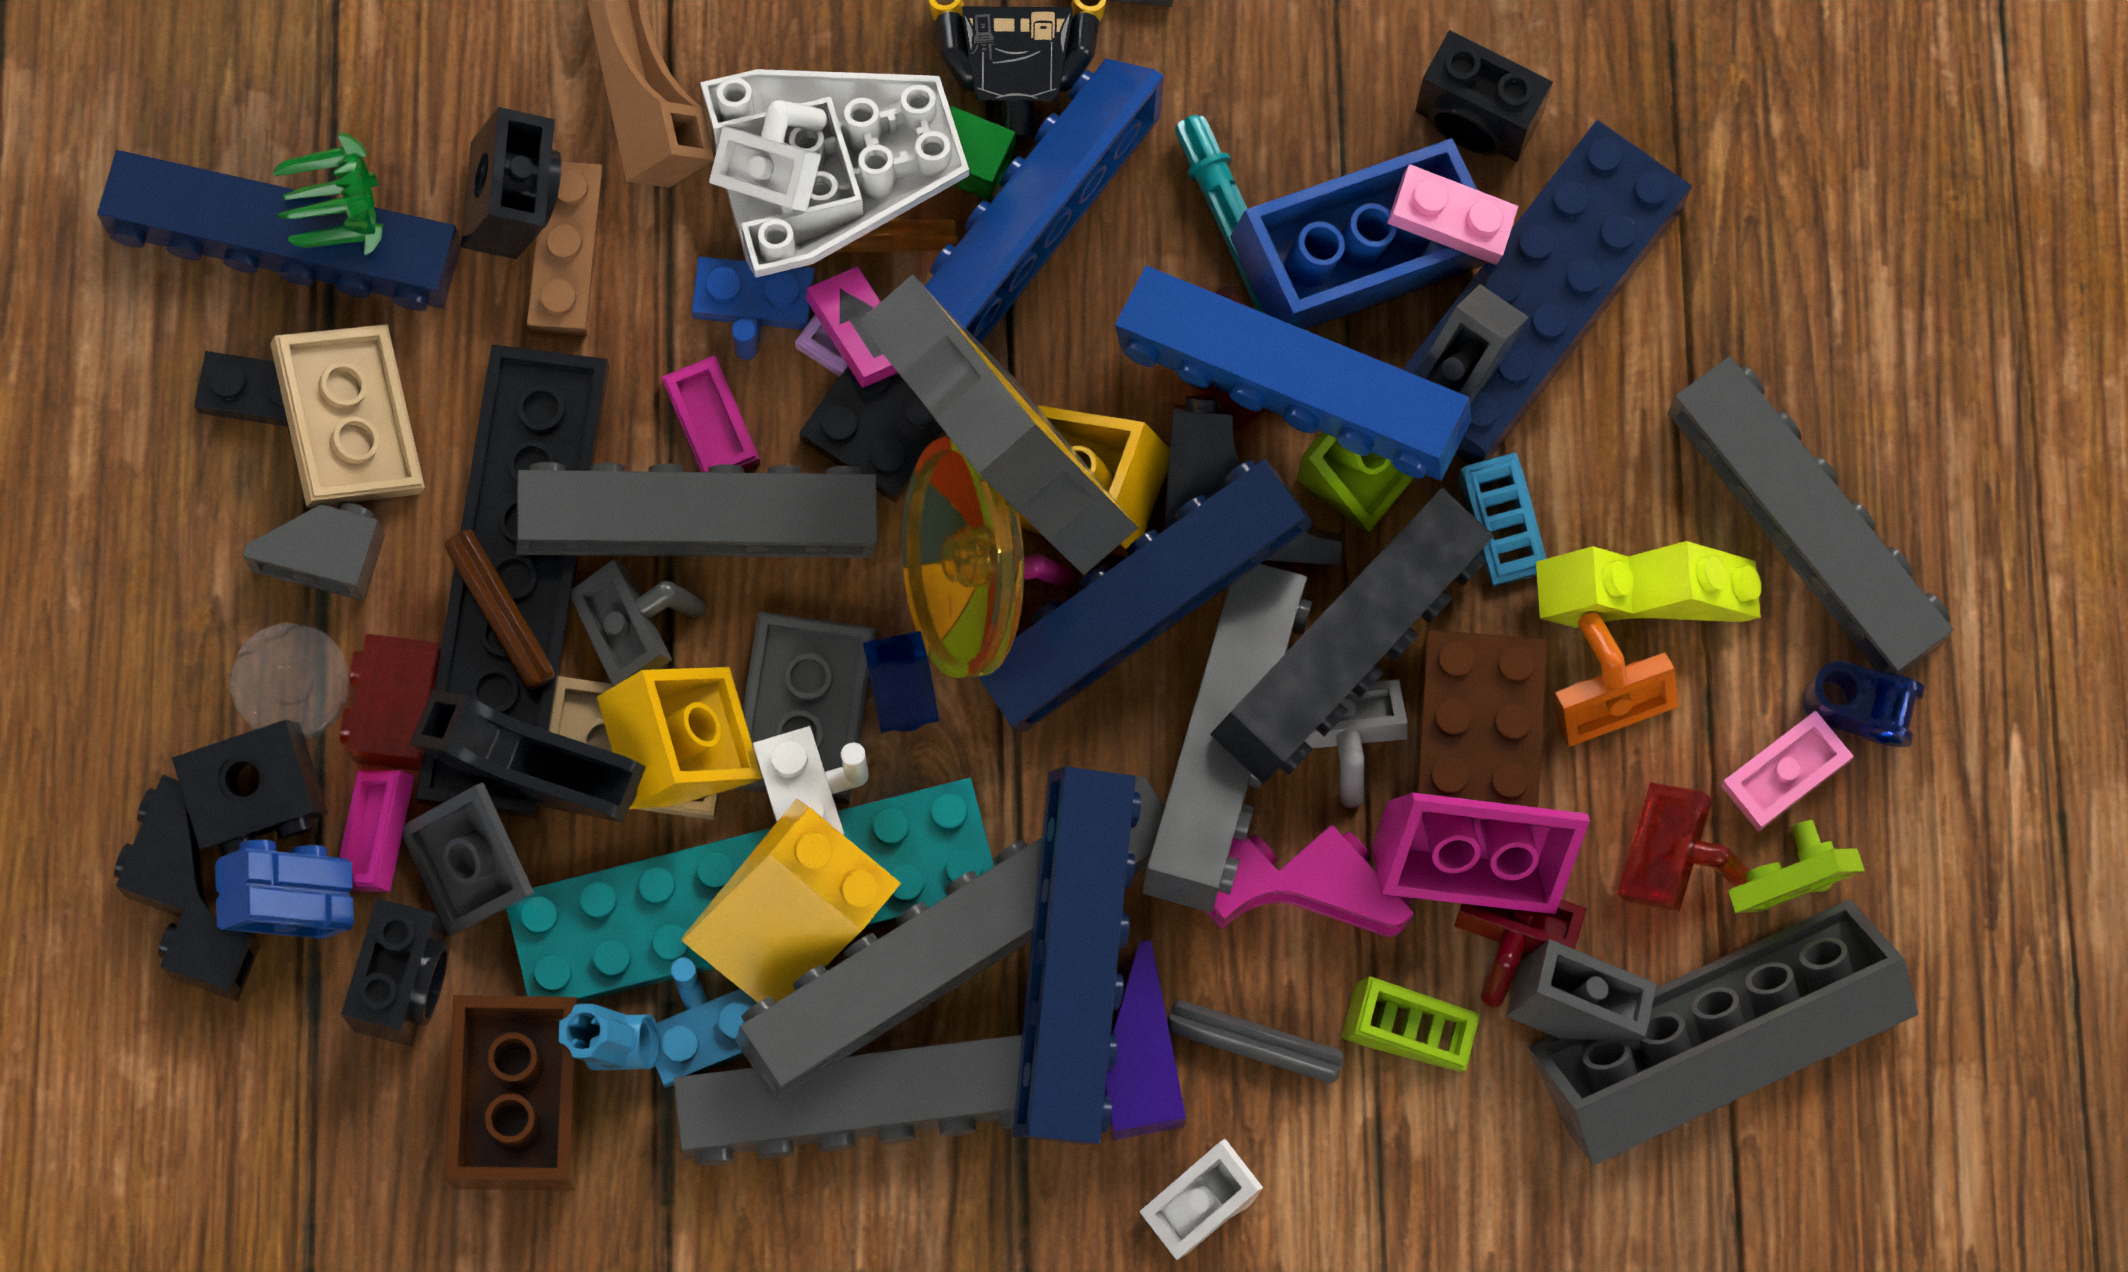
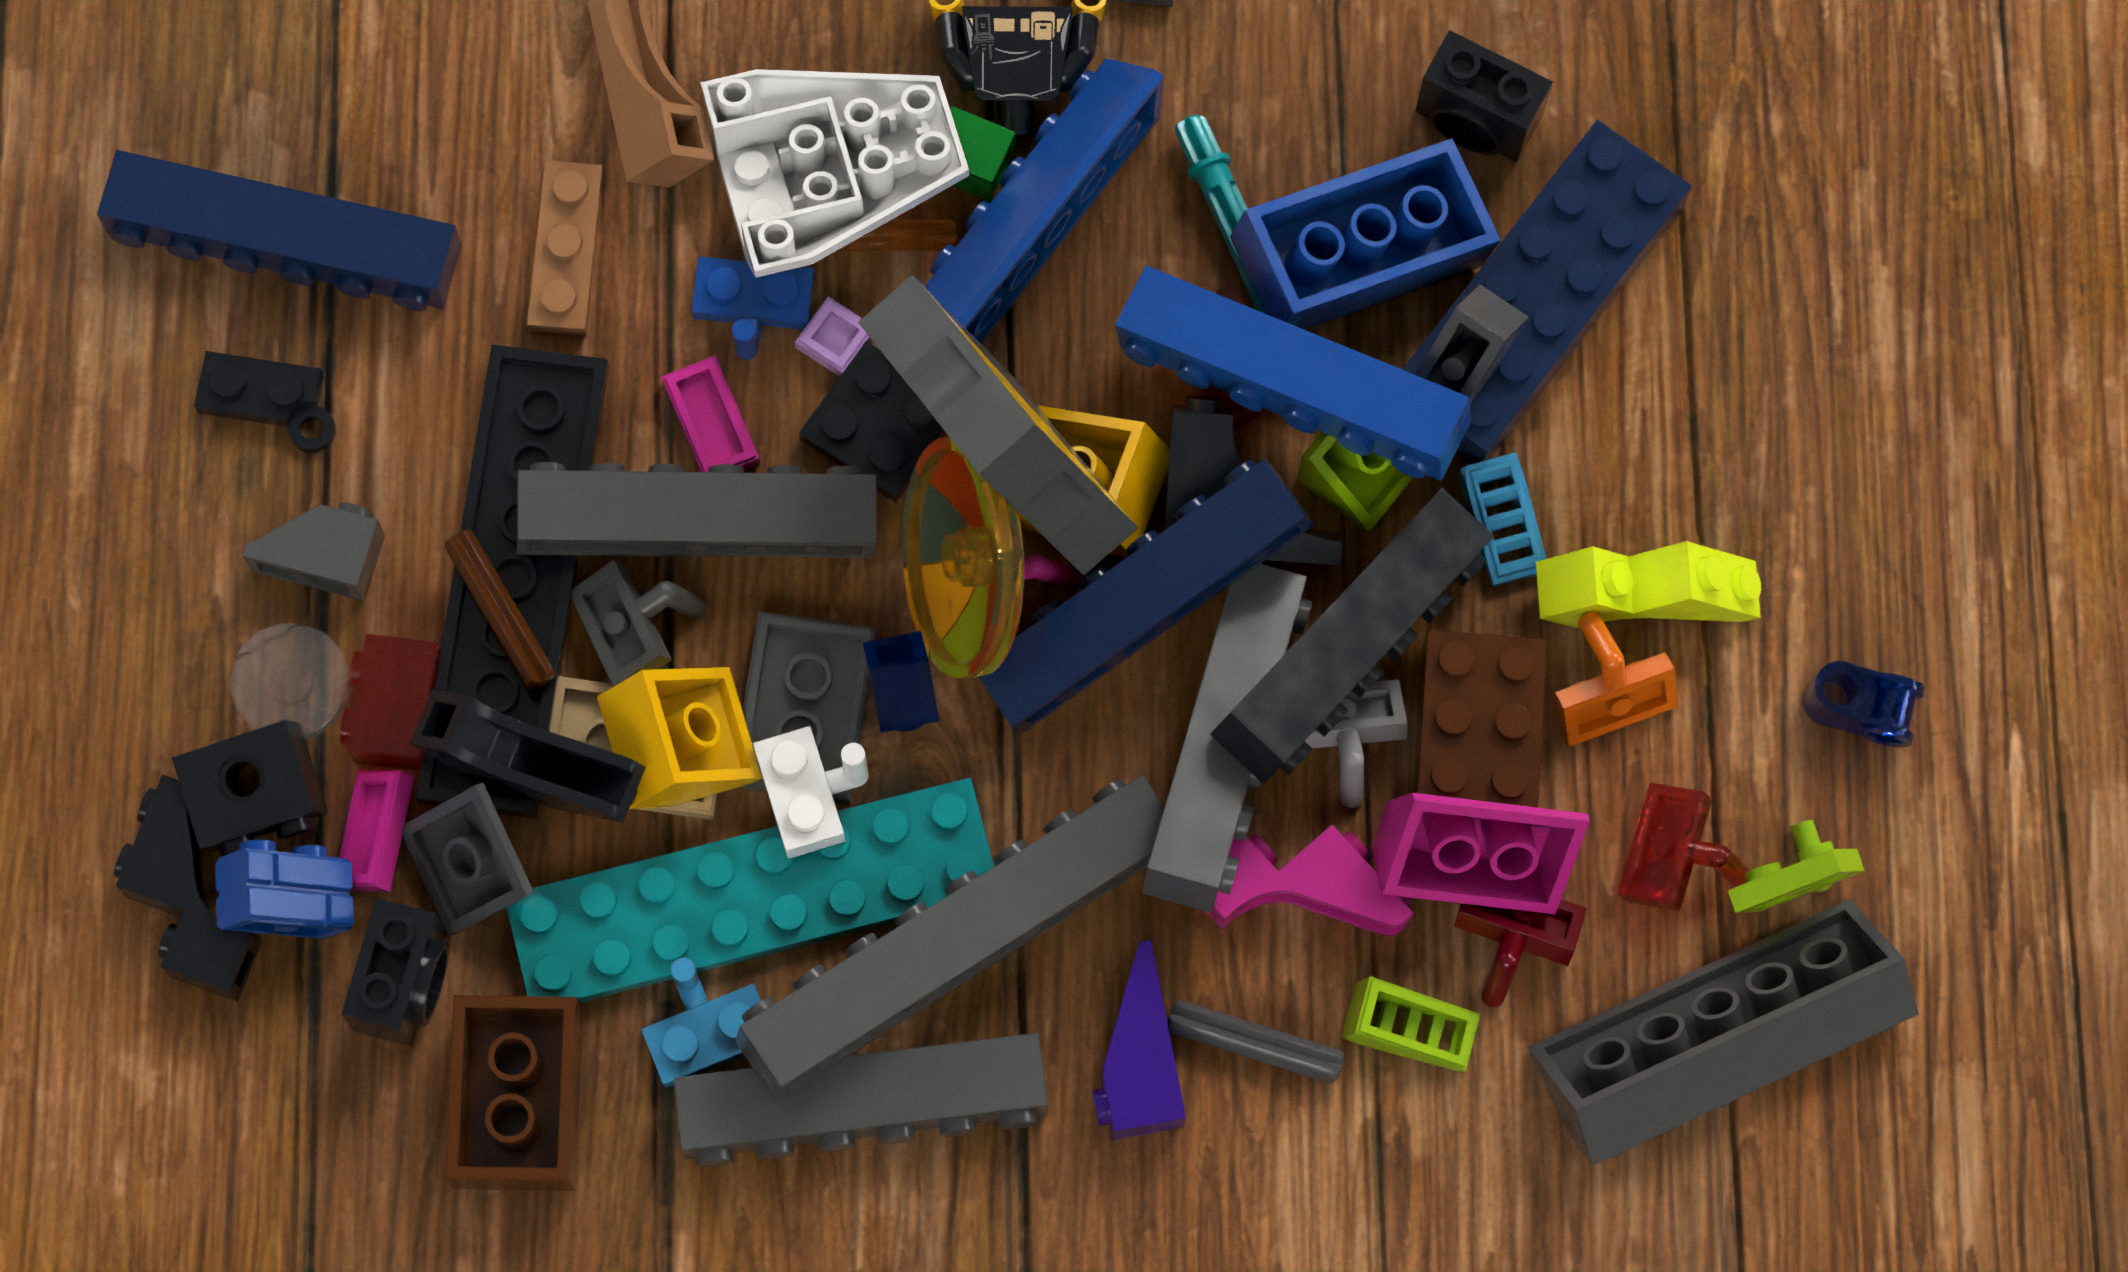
tan tile [270,324,425,508] -> none
green piece [273,132,383,255] -> none
black brick [461,107,561,259] -> none
dark azure piece [559,1004,660,1070] -> none
yellow slope [680,798,901,1003] -> none
white plate [709,100,827,212] -> none
dark pink tile [805,266,898,388] -> none
dark blue brick [1012,766,1141,1145] -> none
white slope [1139,1139,1263,1260] -> none
bright pink plate [1387,164,1518,265] -> none
dark grey slope [1506,939,1657,1041] -> none
dark grey brick [1668,355,1954,685] -> none
bright pink plate [1720,710,1854,832] -> none

